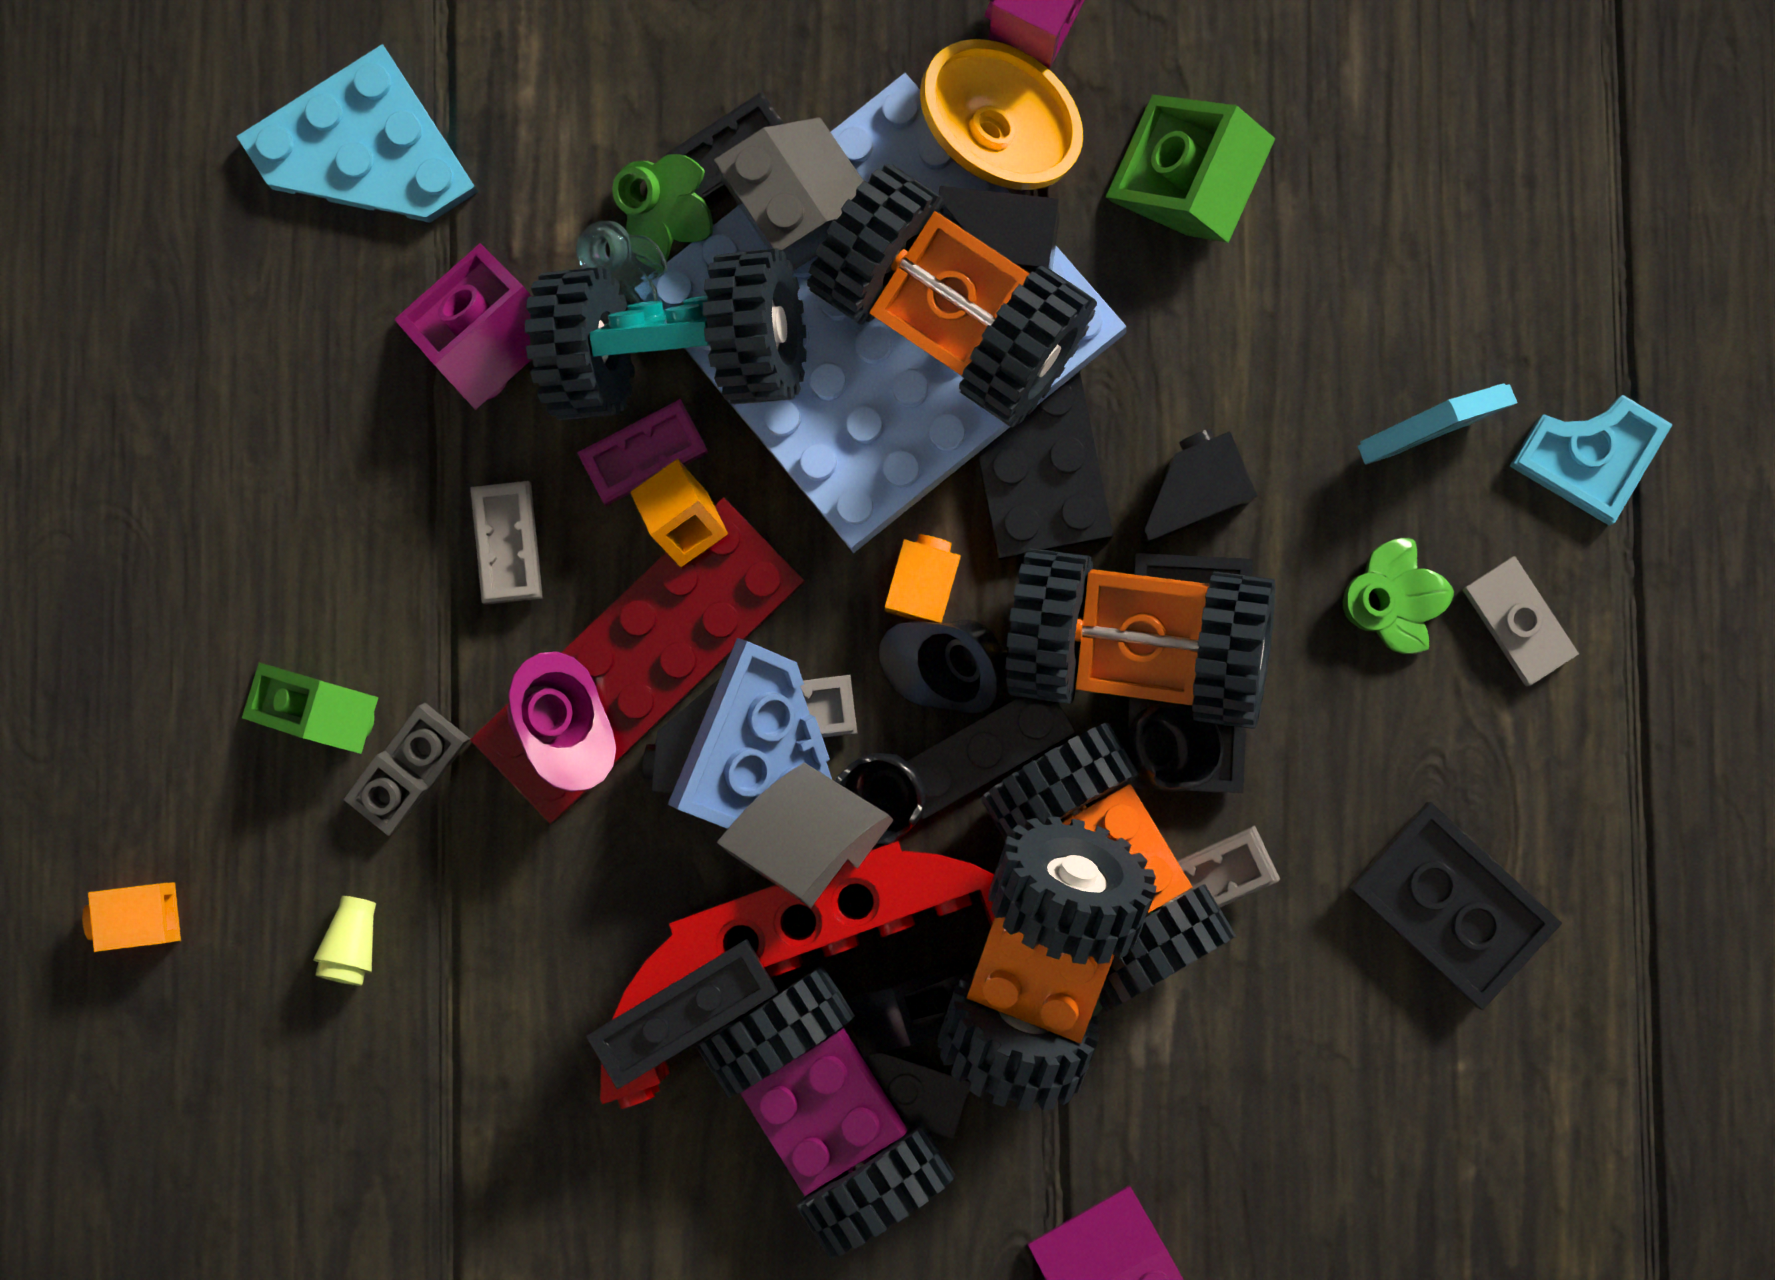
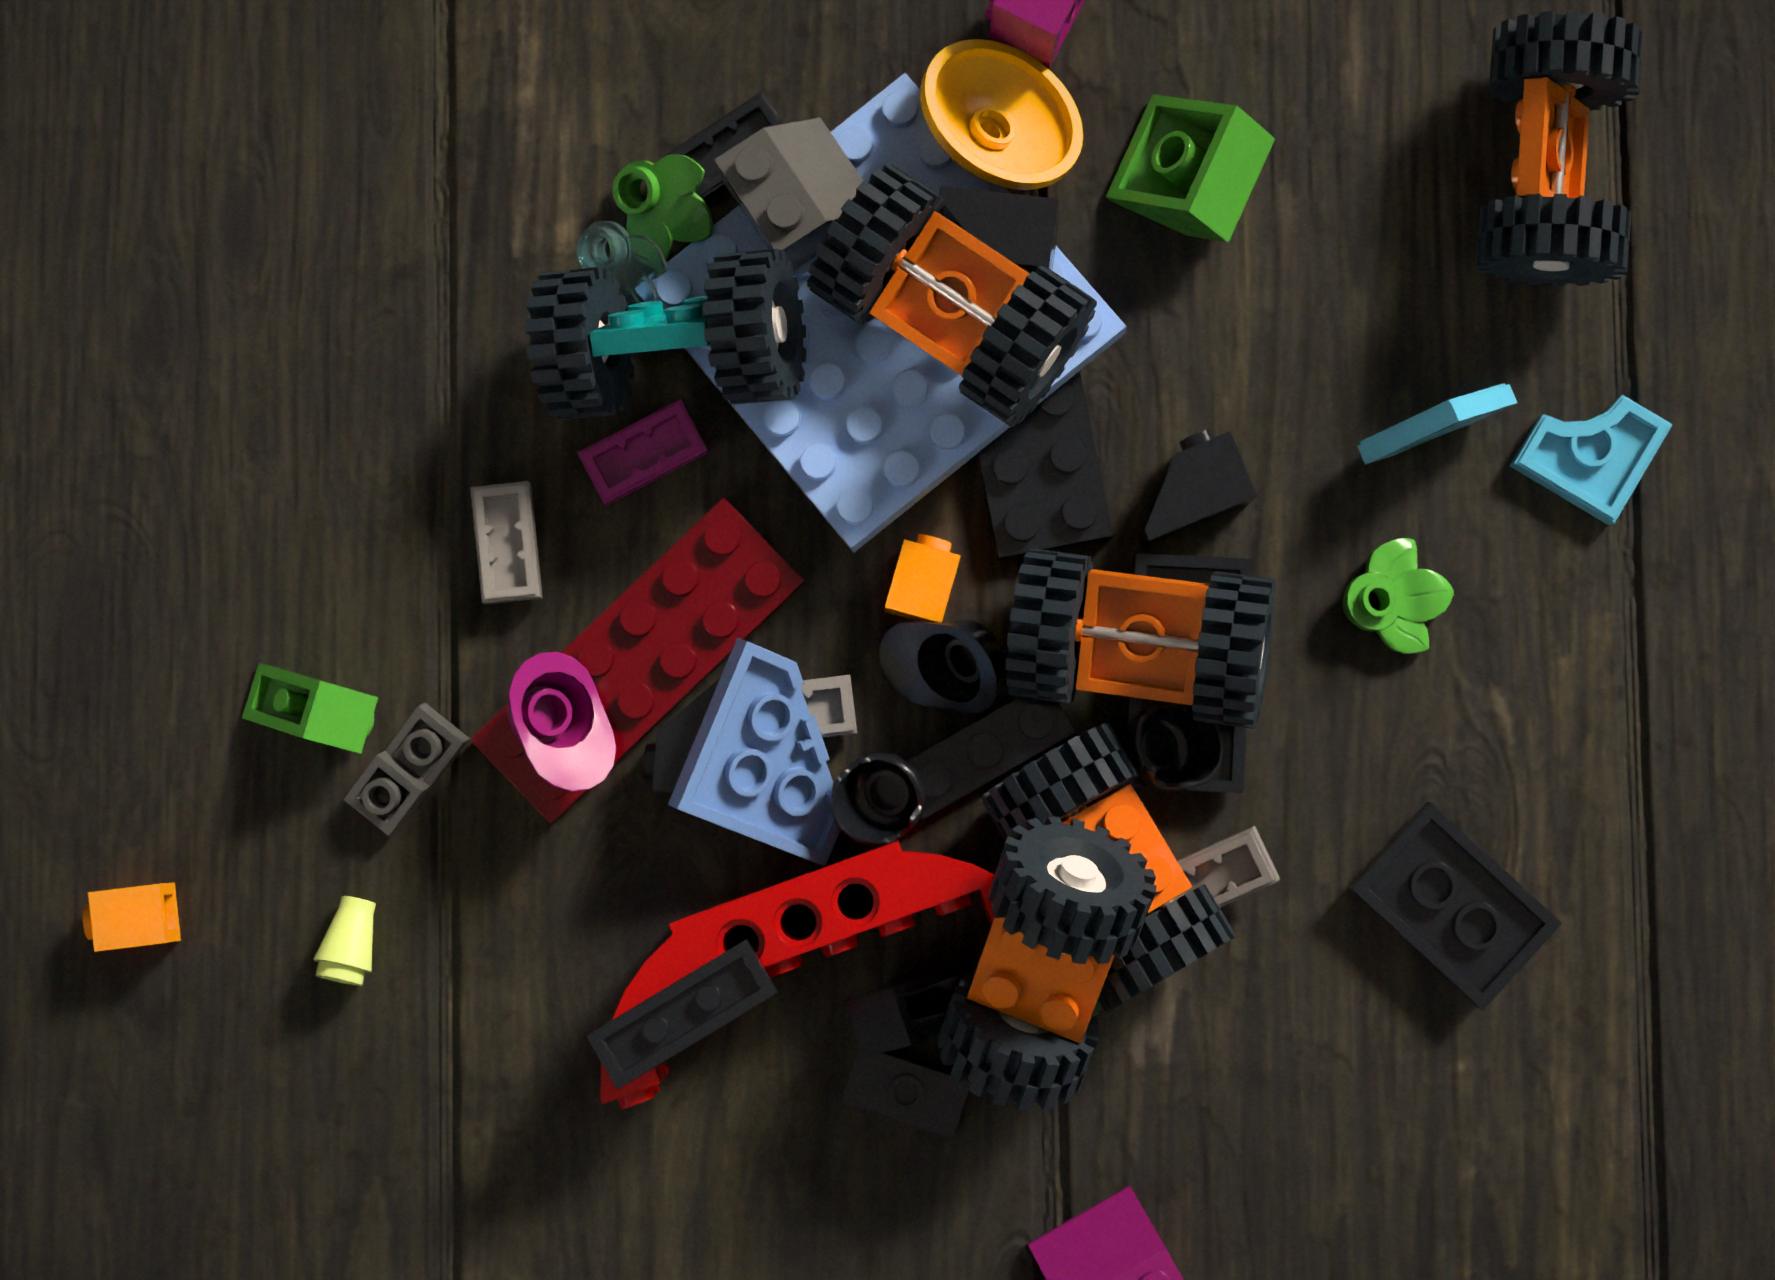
medium azure plate [236,44,478,223] -> none
magenta slope [394,243,532,410] -> none
light orange brick [630,459,728,567] -> none
plate [696,965,955,1259] -> none
dark grey slope [717,762,893,908] -> none
light grey plate [1462,556,1579,686] -> none
none -> black plate [1476,11,1643,286]

